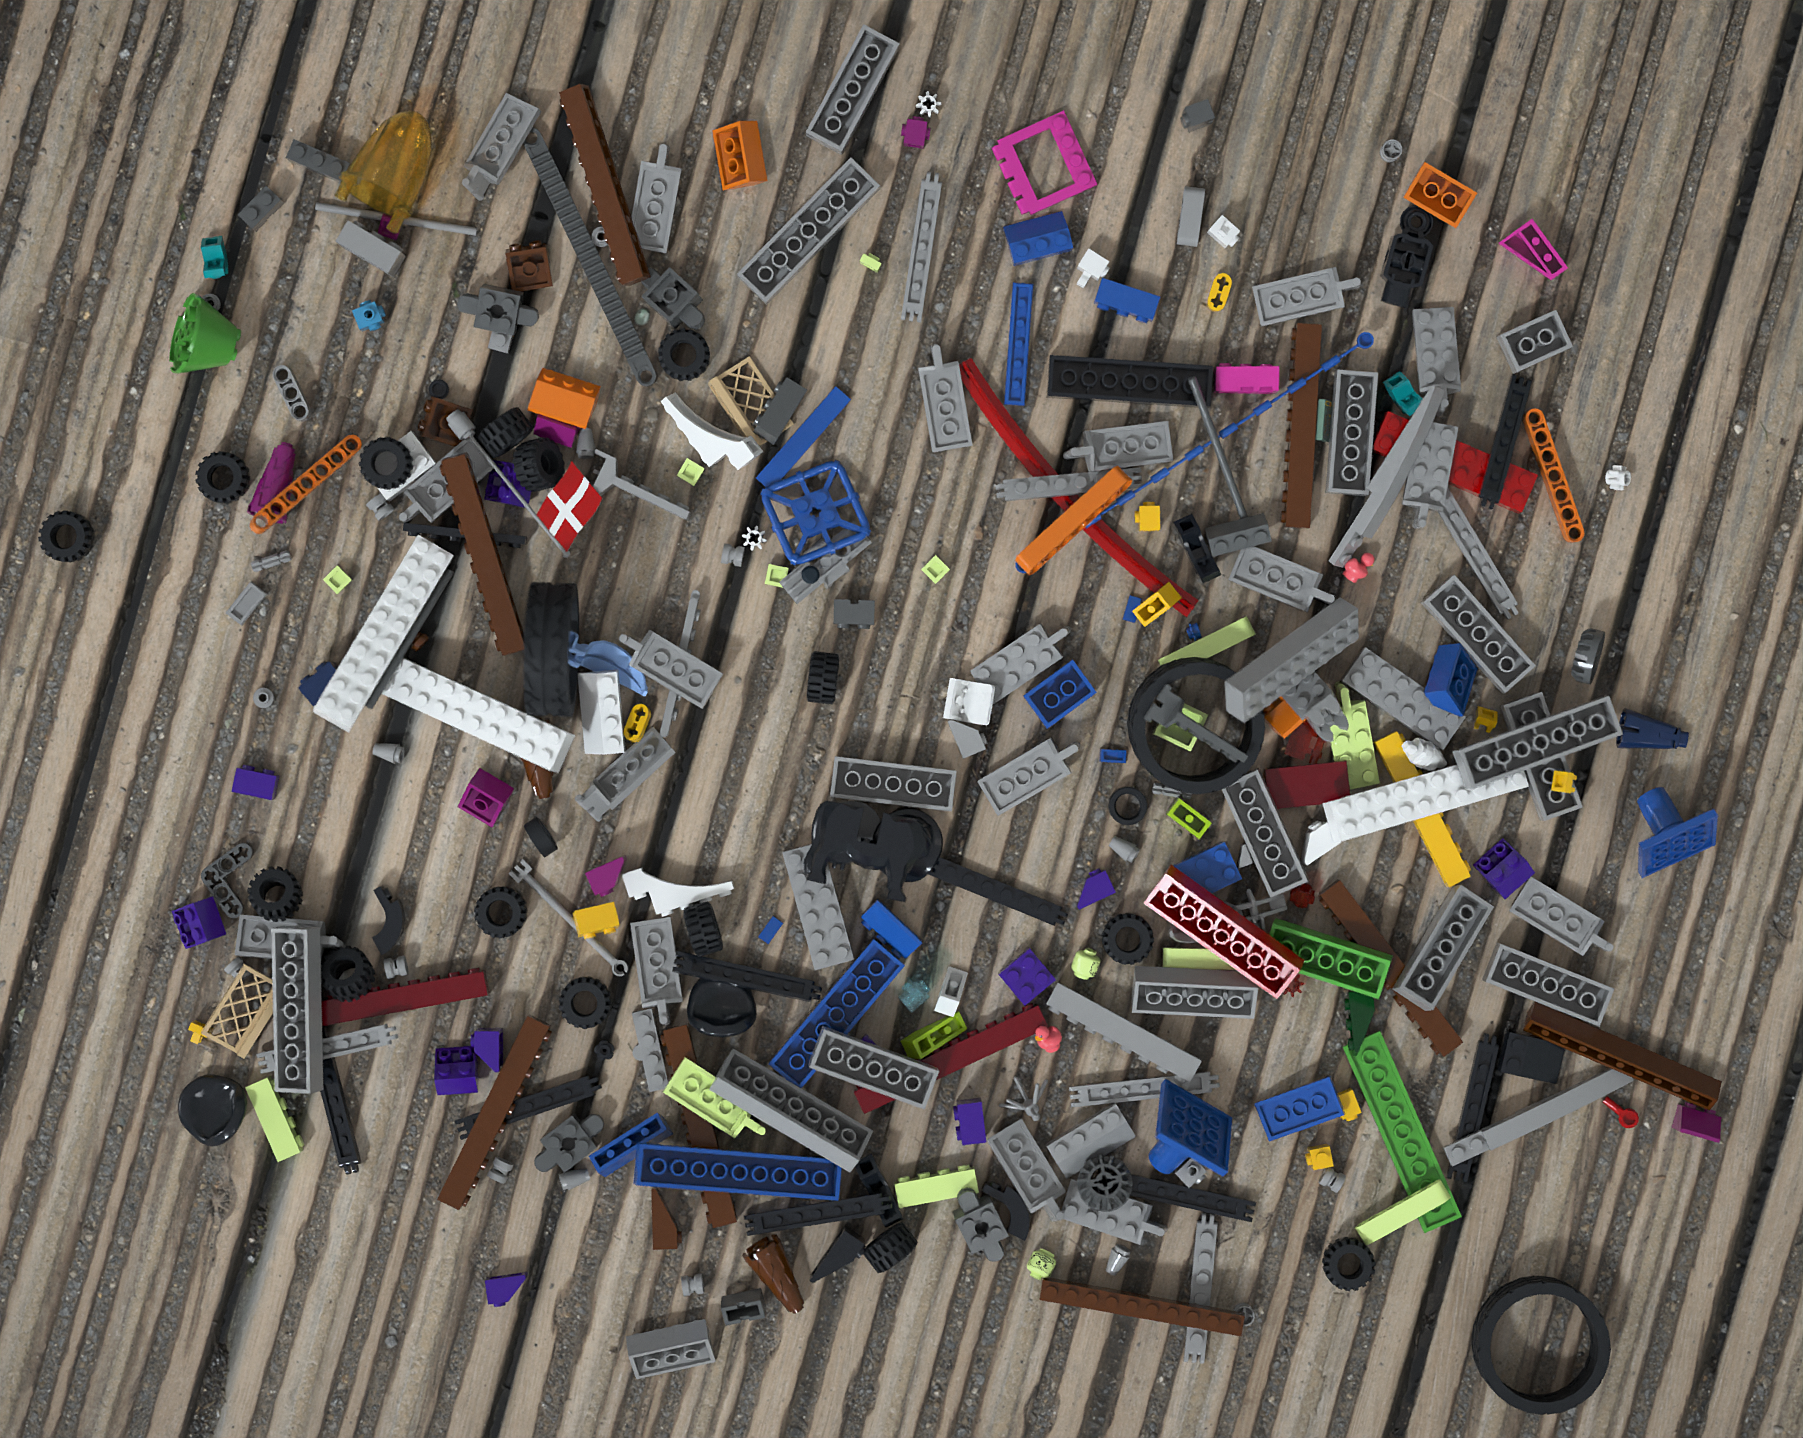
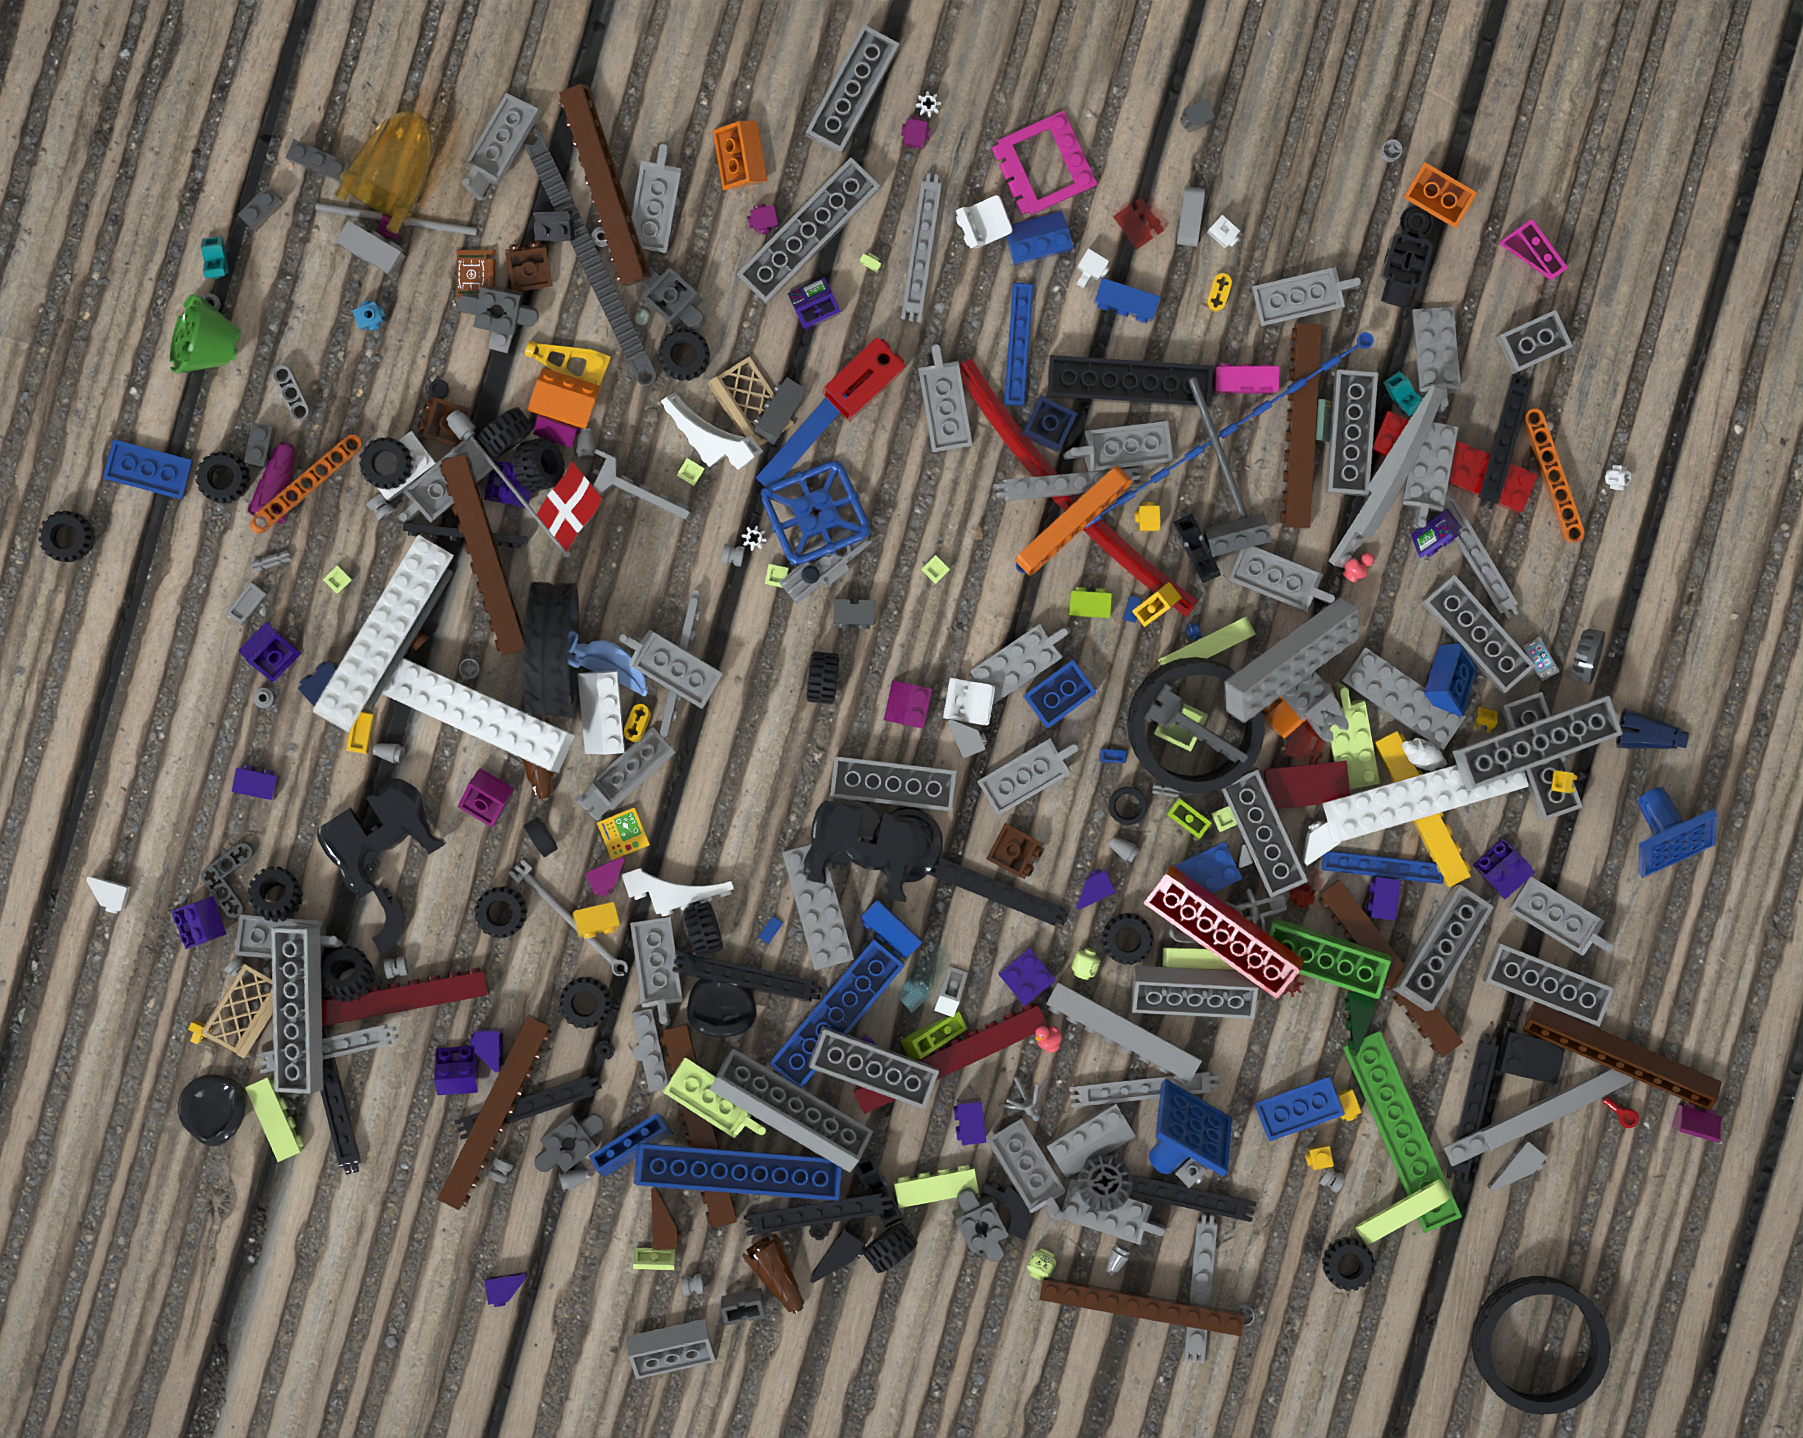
none -> white slope [86,876,131,914]
none -> blue plate [103,439,193,500]
none -> dark purple slope [238,621,301,682]
none -> dark grey brick [244,423,276,468]
none -> black animal [317,778,447,899]
none -> yellow tile [346,712,374,754]
none -> dark orange piece [456,250,496,299]
none -> light grey wheel [459,659,481,679]
none -> yellow plate [524,340,611,386]
none -> black plate [533,210,575,242]
none -> tile [597,807,650,860]
none -> yellowish green plate [633,1248,675,1270]
none -> magenta brick [747,204,779,235]
none -> dark purple slope [787,277,841,331]
none -> black plate [809,1223,829,1240]
none -> red brick [822,337,905,422]
none -> magenta slope [884,681,932,729]
none -> white bracket [956,196,1013,248]
none -> reddish brown plate [986,823,1044,879]
none -> dark blue brick [1020,395,1077,452]
none -> lime brick [1068,587,1112,618]
none -> clear red plate [1113,197,1165,250]
none -> yellowish green plate [1211,805,1237,832]
none -> blue tile [1321,850,1444,884]
none -> dark purple brick [1366,876,1401,921]
none -> dark purple slope [1411,508,1462,558]
none -> light grey slope [1487,1140,1547,1191]
none -> tile [1521,636,1560,682]

